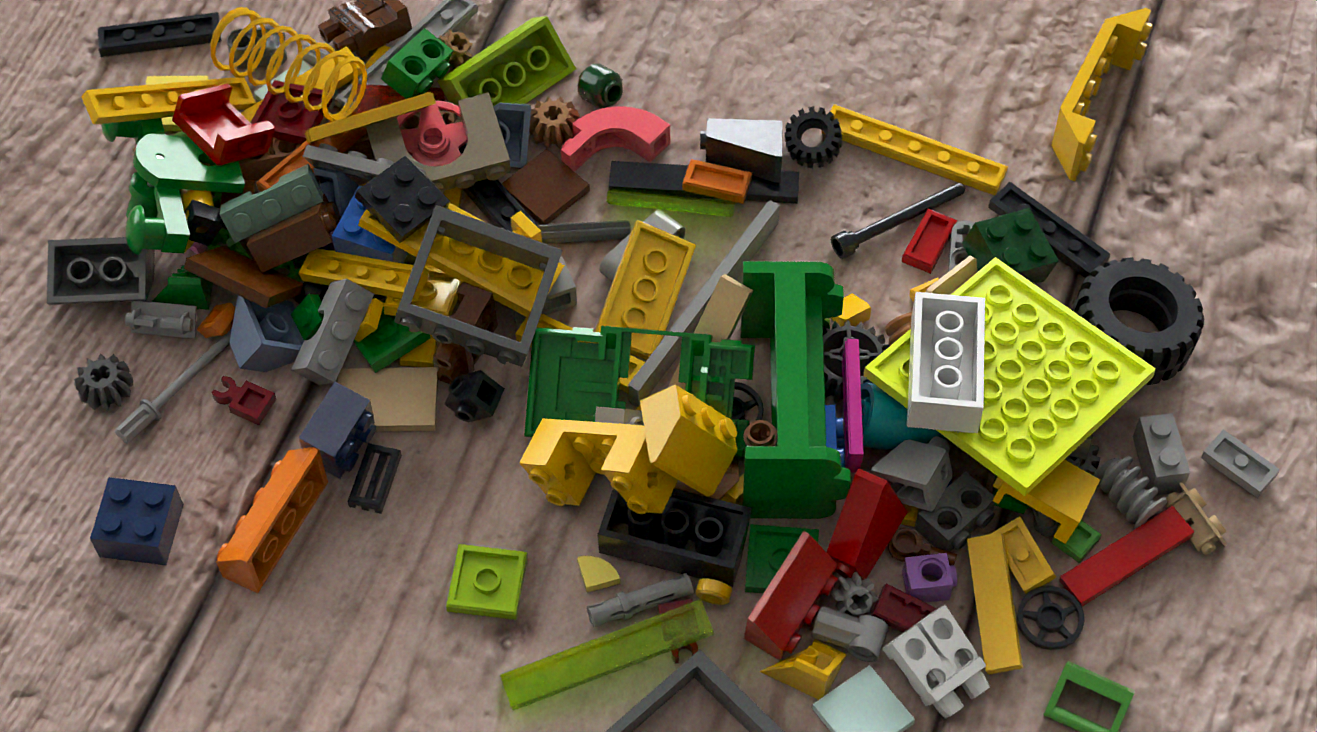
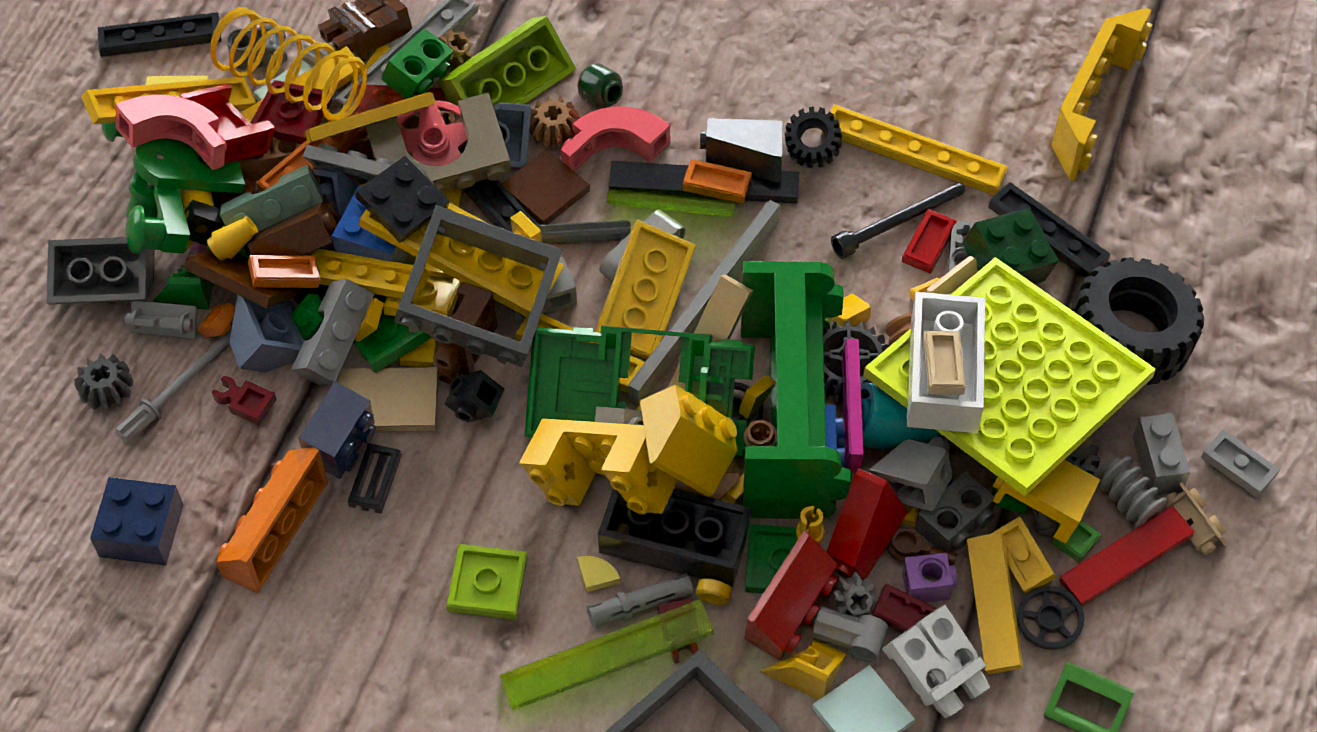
none -> coral arch [116,95,227,170]
none -> yellow cone [207,216,258,261]
none -> orange tile [248,255,320,288]
none -> yellow tile [739,375,776,419]
none -> yellow pin [796,506,824,544]
none -> tan tile [923,331,966,395]

